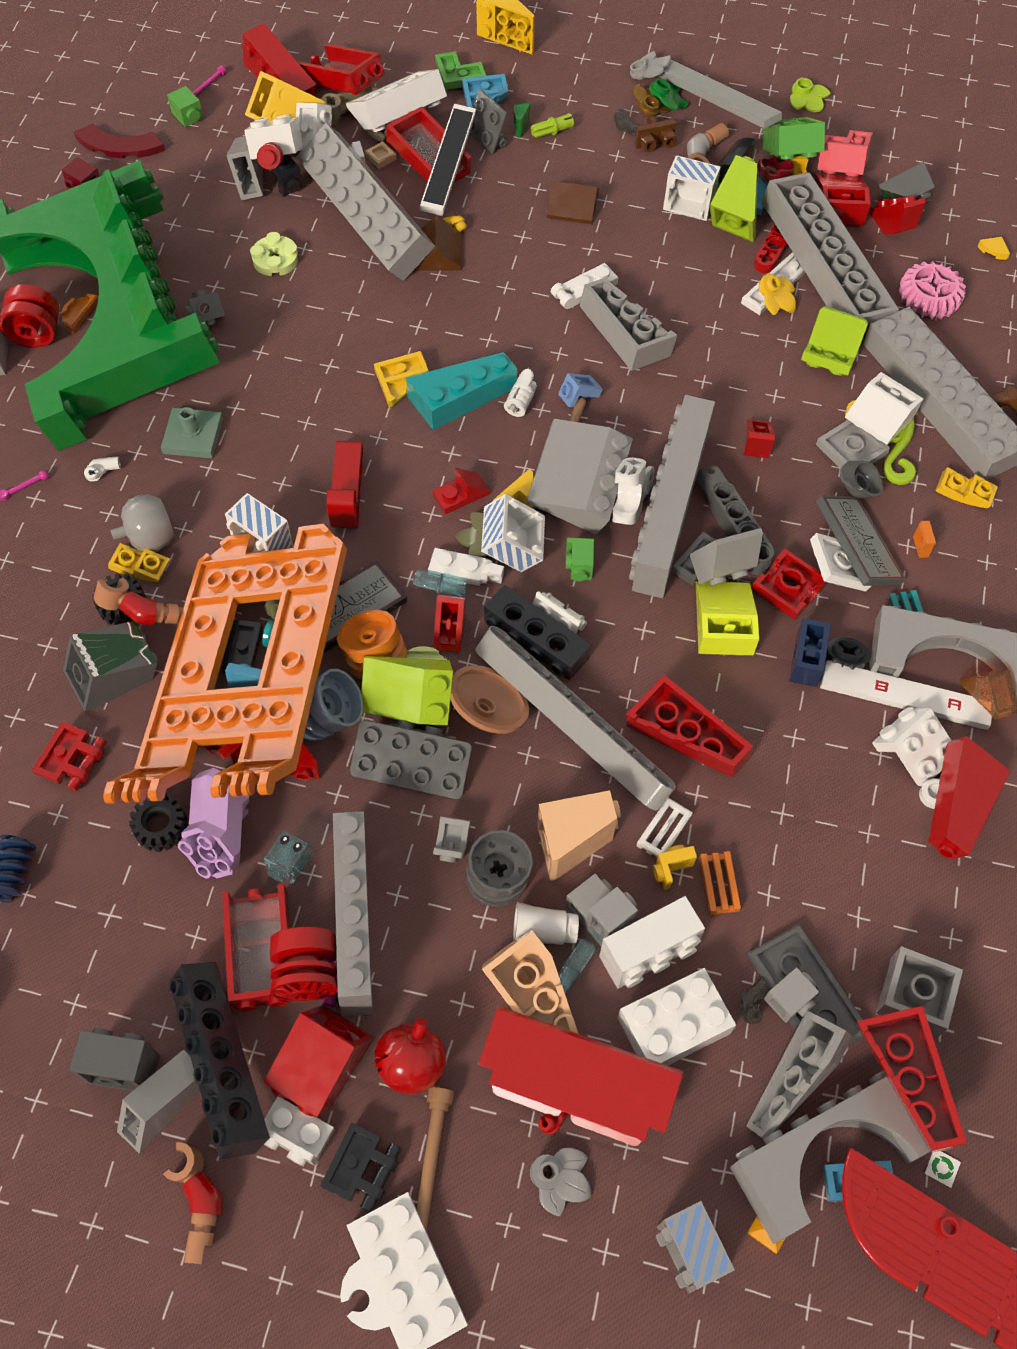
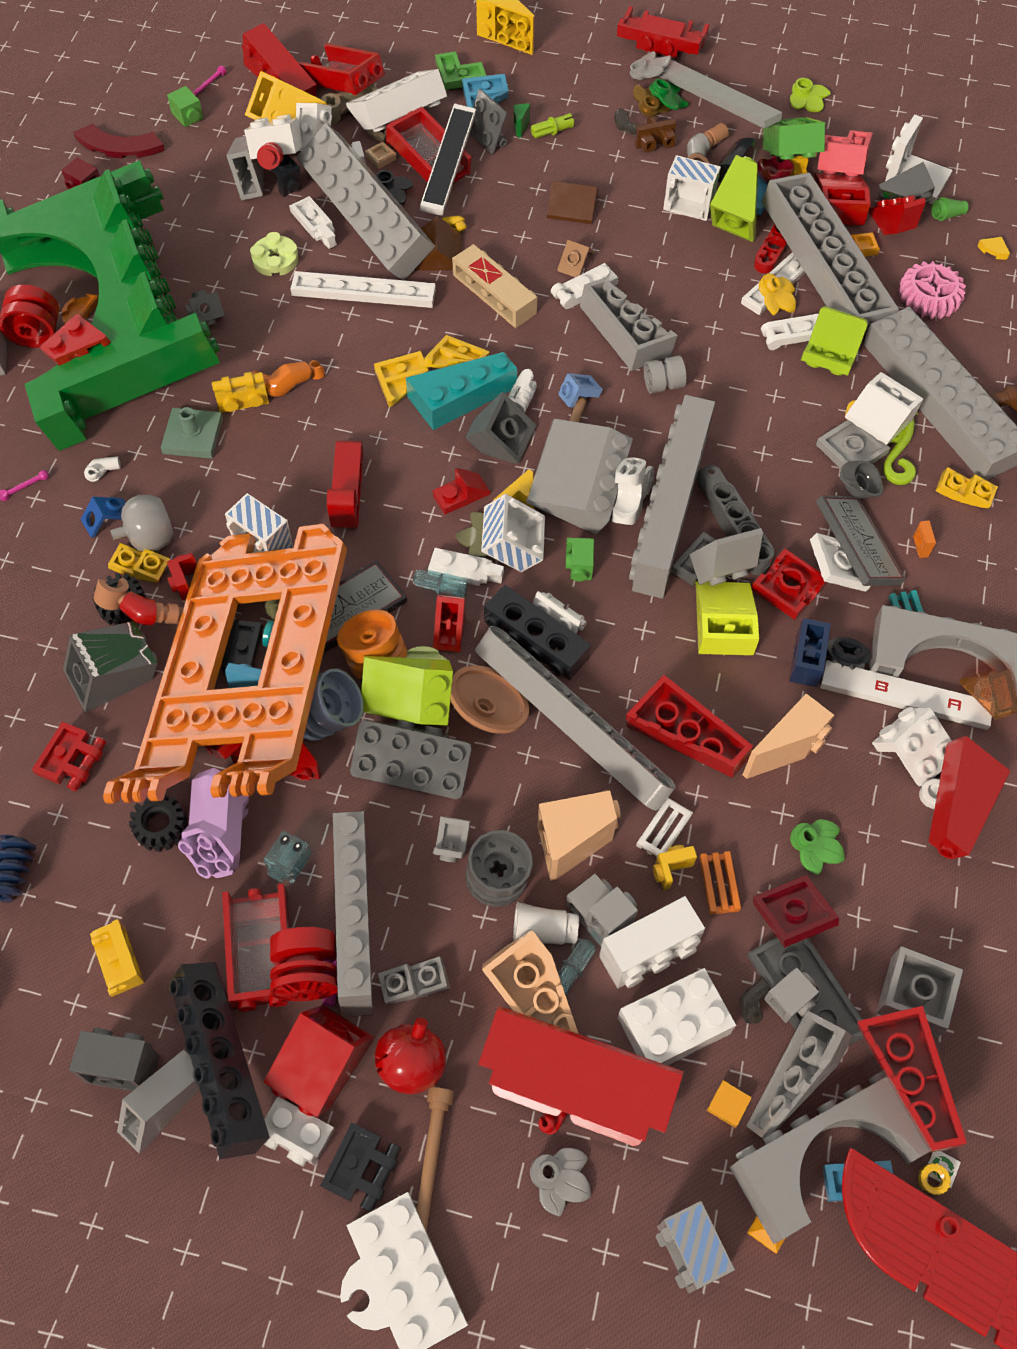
nougat piece [163,1142,222,1264] -> none
red slope [744,419,775,458] -> none
none -> wing [40,314,111,366]
none -> blue bracket [81,497,126,537]
none -> yellow hinge [90,919,144,997]
none -> red bracket [167,553,197,601]
none -> yellow plate [212,372,269,413]
none -> orange arm [252,360,325,397]
none -> white hinge [289,196,337,249]
none -> white plate [291,271,436,308]
none -> black plate [376,170,413,205]
none -> light grey slope [378,956,450,1005]
none -> yellow wing [424,335,490,368]
none -> tan brick [452,244,537,328]
none -> dark grey slope [465,392,536,464]
none -> medium nougat bracket [557,240,594,277]
none -> red bracket [617,6,710,57]
none -> light grey wheel [644,355,687,394]
none -> light orange tile [706,1080,752,1128]
none -> light nougat slope [743,694,834,779]
none -> dark red plate [753,875,839,948]
none -> white plate [761,314,818,350]
none -> bright green plate [790,819,845,875]
none -> light orange tile [851,232,880,257]
none -> white bracket [885,114,952,204]
none -> yellow axle [918,1163,951,1195]
none -> bright green cone [931,197,968,221]

